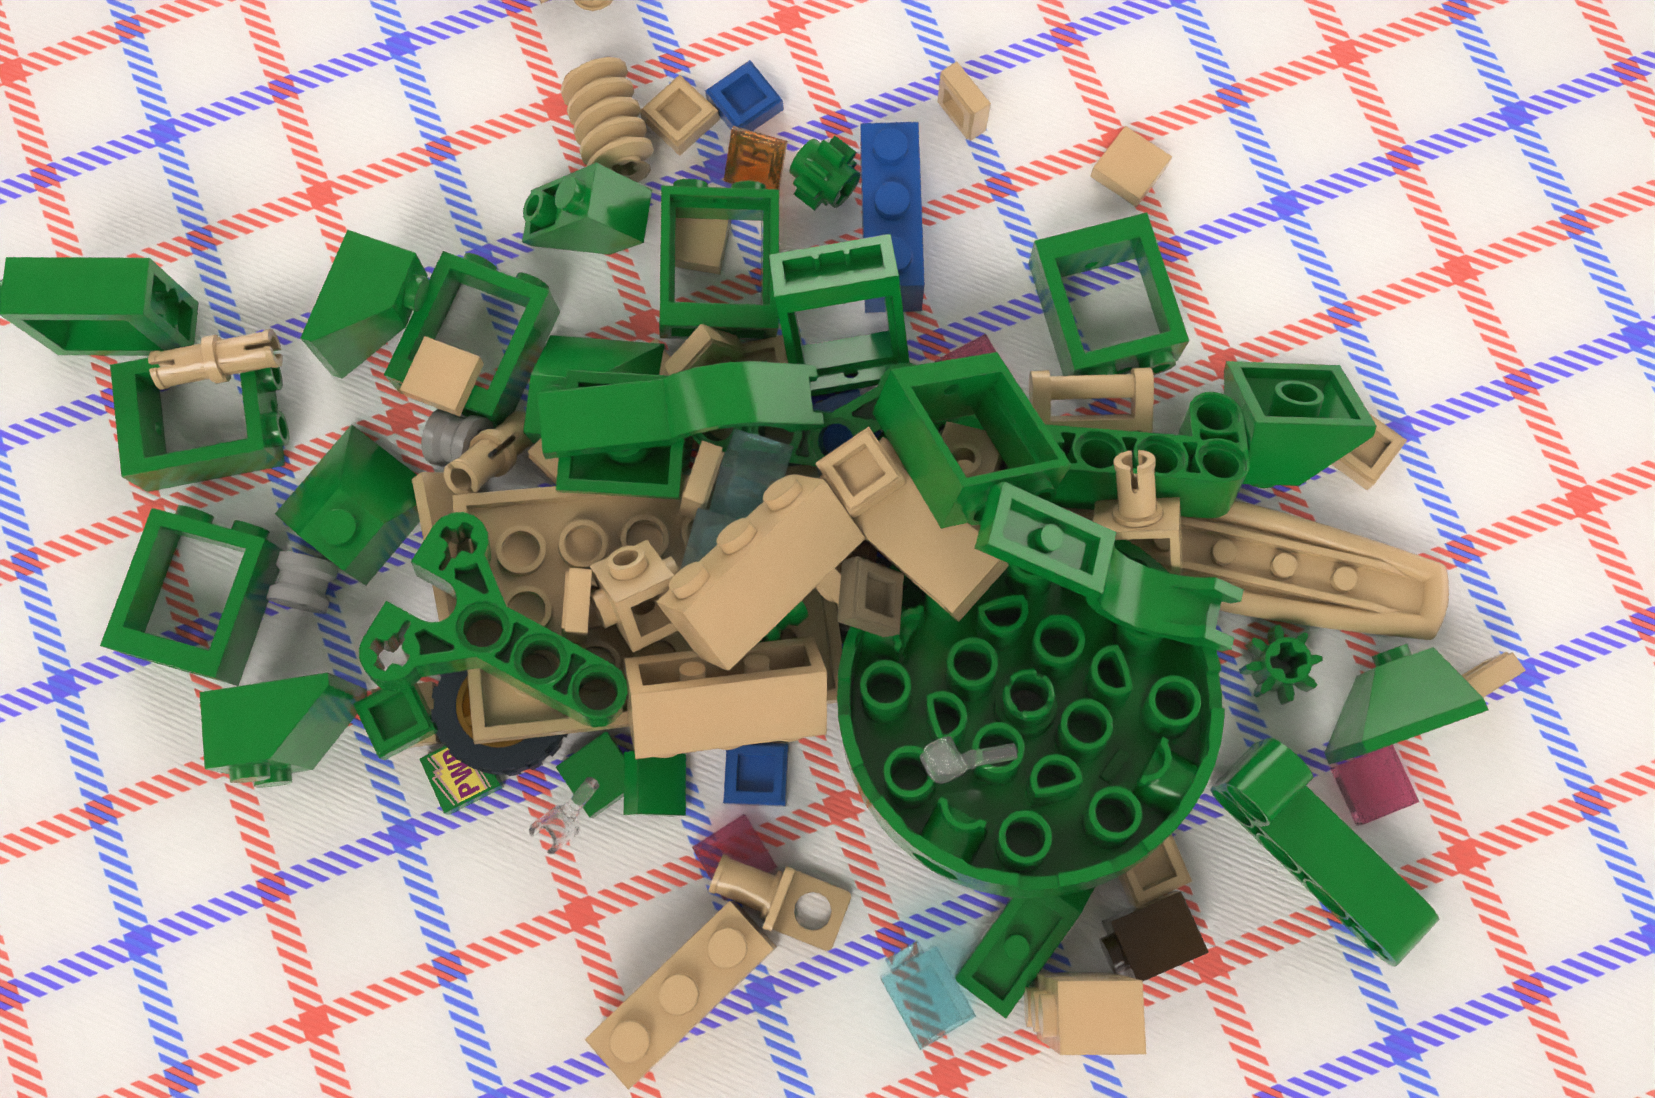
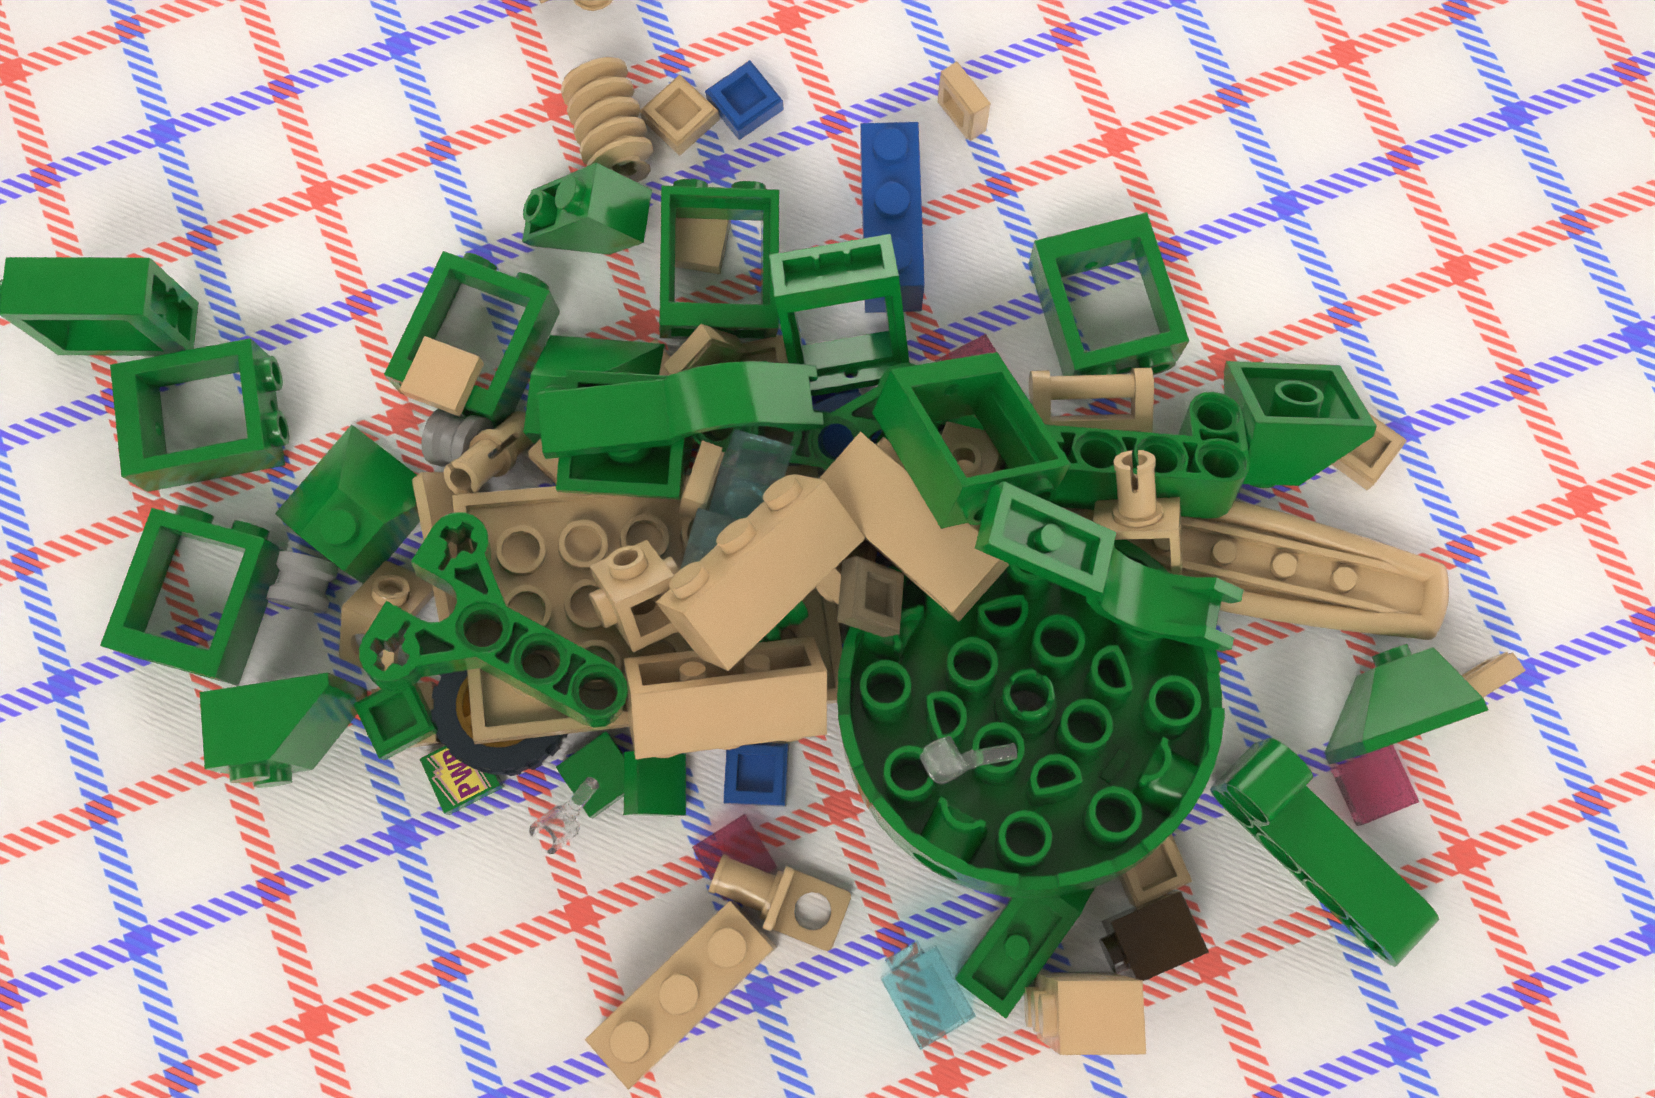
tan pin [148,329,283,390] -> none
green slope [300,229,429,379] -> none
tan tile [562,568,592,644] -> none
clear orange slope [723,126,788,190] -> none
green gear [789,136,861,211] -> none
tan tile [815,427,907,519] -> none
tan tile [1090,126,1172,207] -> none
green gear [1239,625,1323,705] -> none
none -> tan bracket [339,561,434,671]

